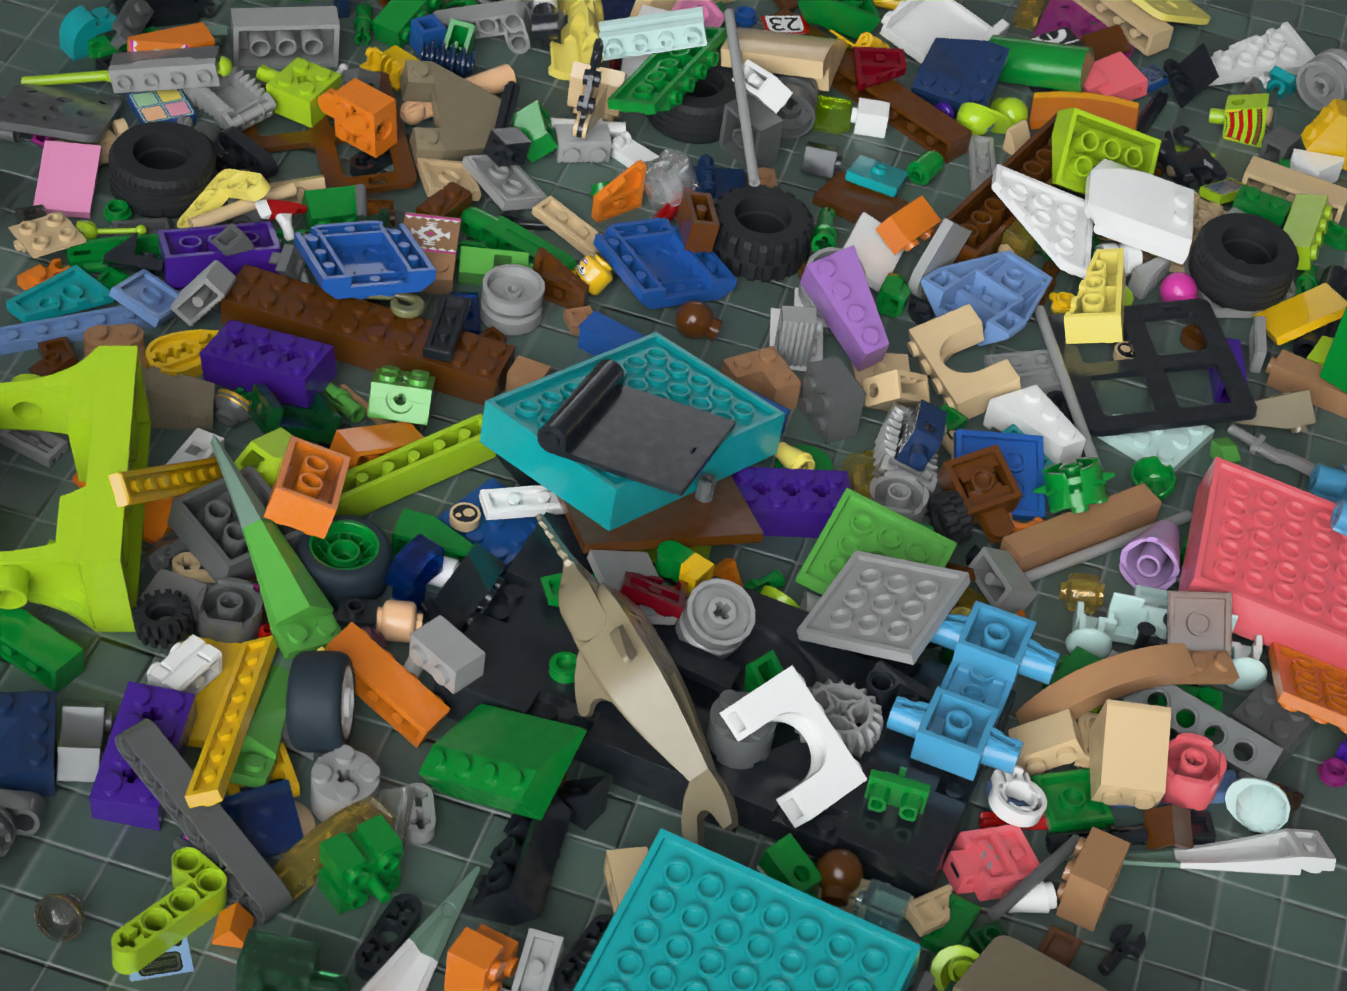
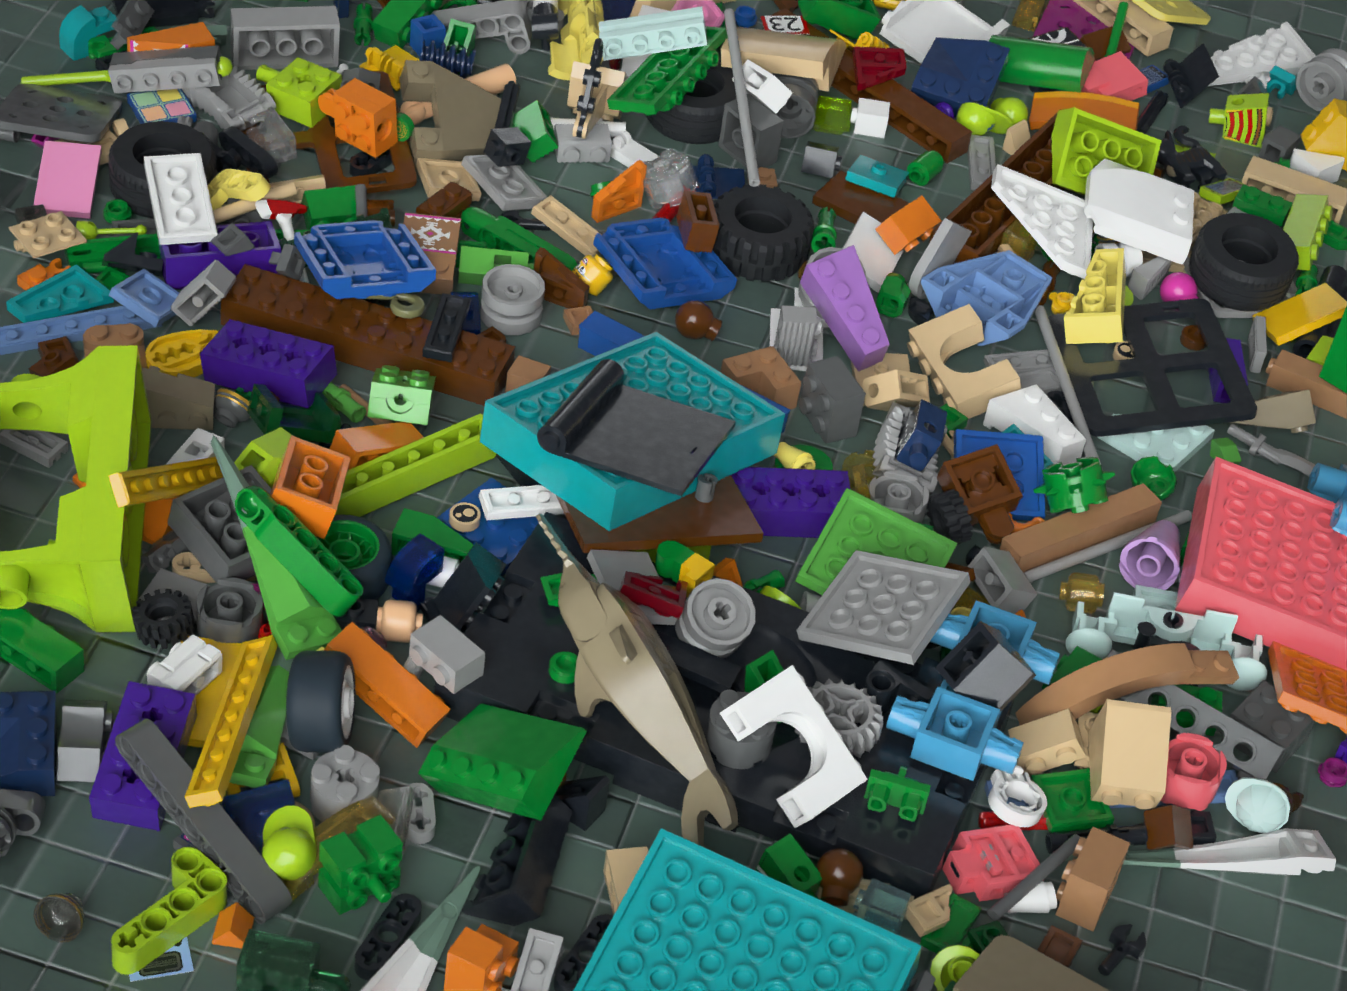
plate [1166,591,1232,656] -> none
none -> white tile [144,153,218,245]
none -> green piece [235,485,363,617]
none -> clear hinge [246,106,297,164]
none -> lime cap [262,805,317,881]
none -> green tile [396,113,415,141]
none -> black slope [935,621,1036,713]
none -> green bar [1105,2,1129,57]

